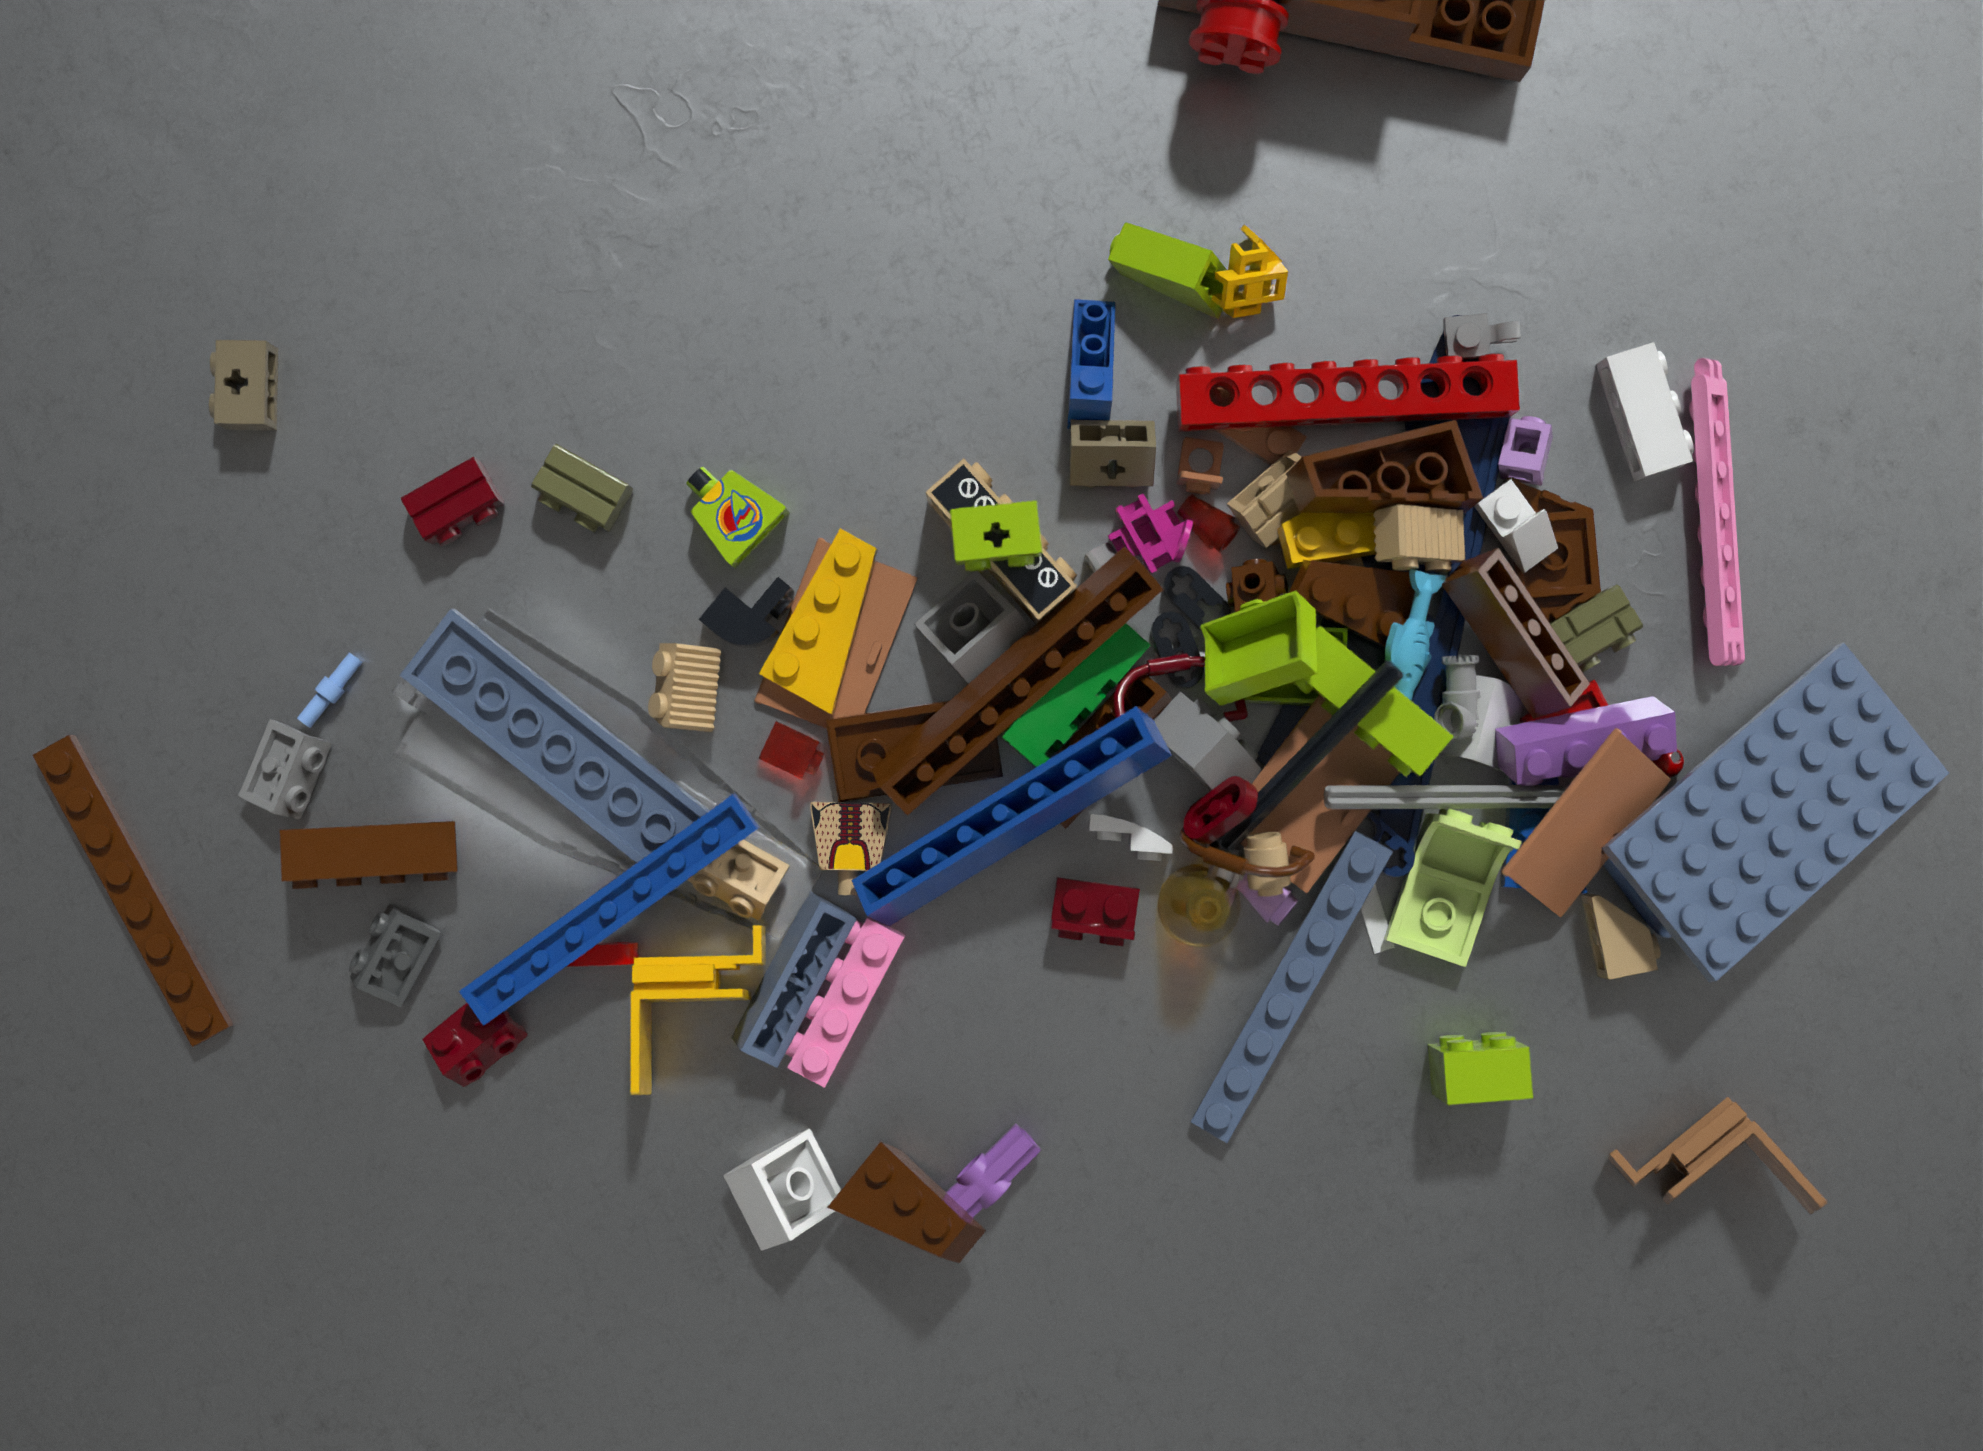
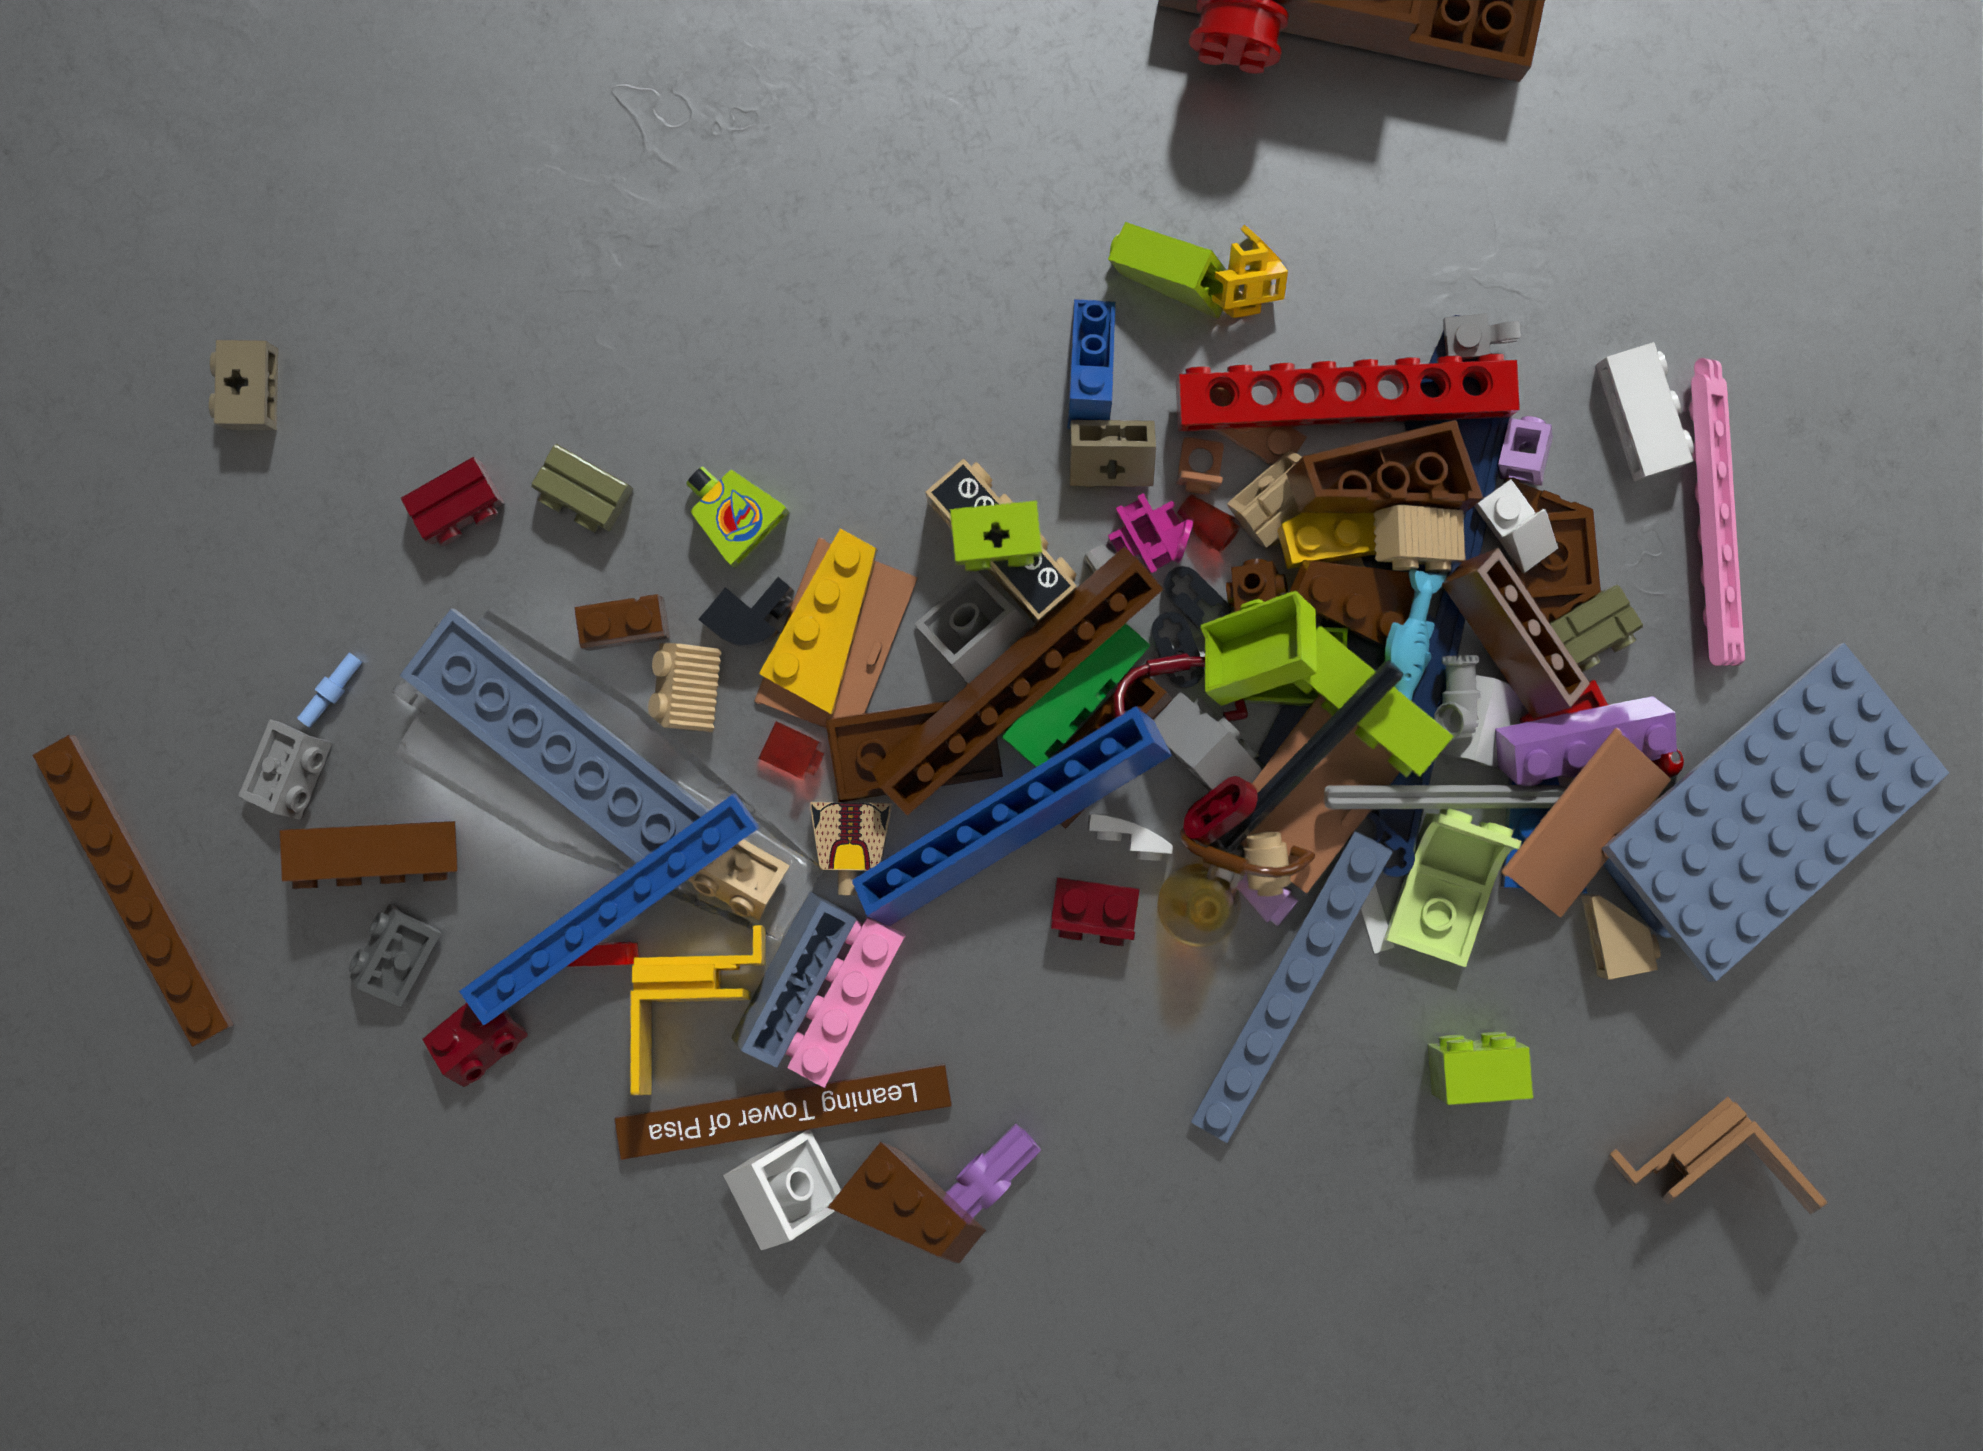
none -> reddish brown brick [575,594,670,651]
none -> reddish brown tile [614,1063,952,1160]

